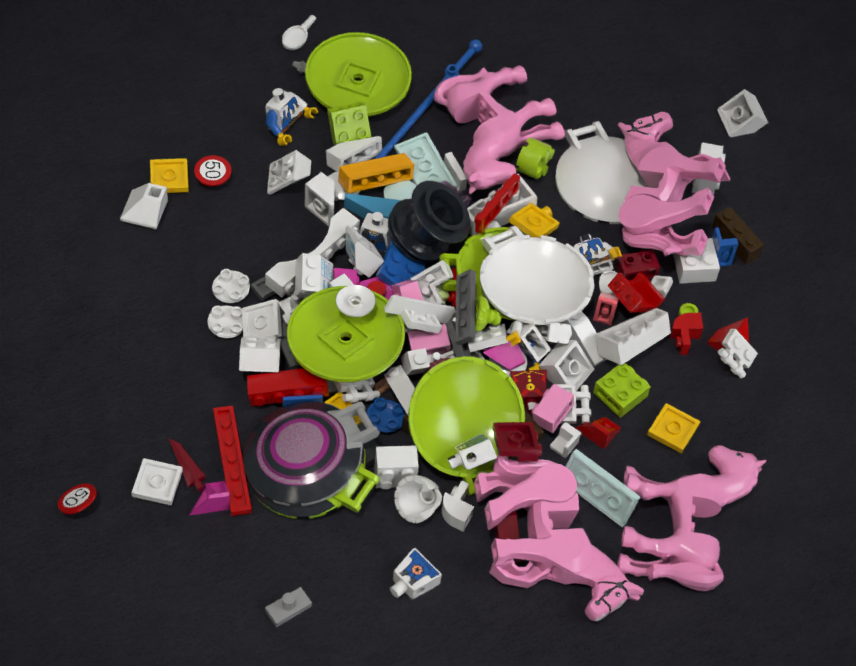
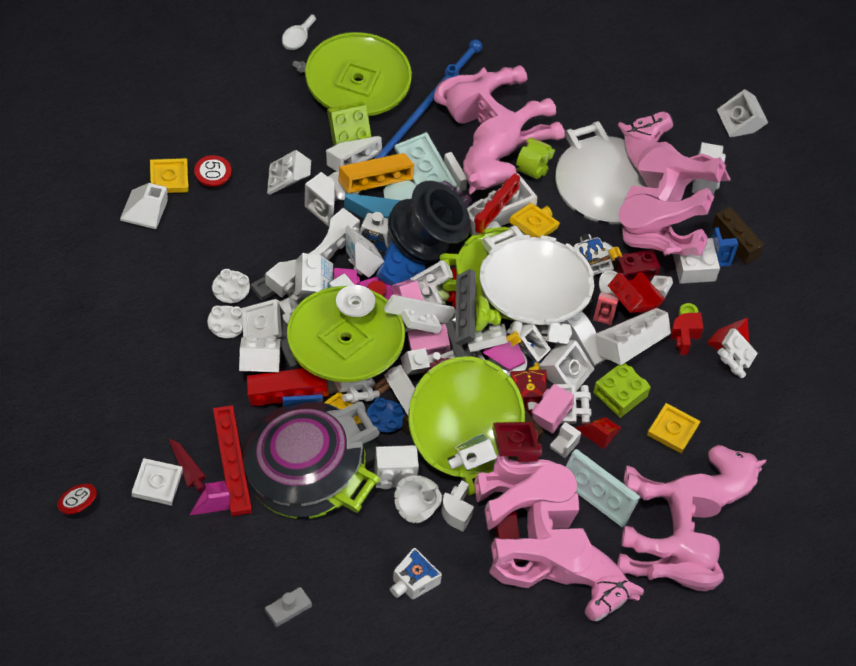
torso [266,88,318,146] -> none

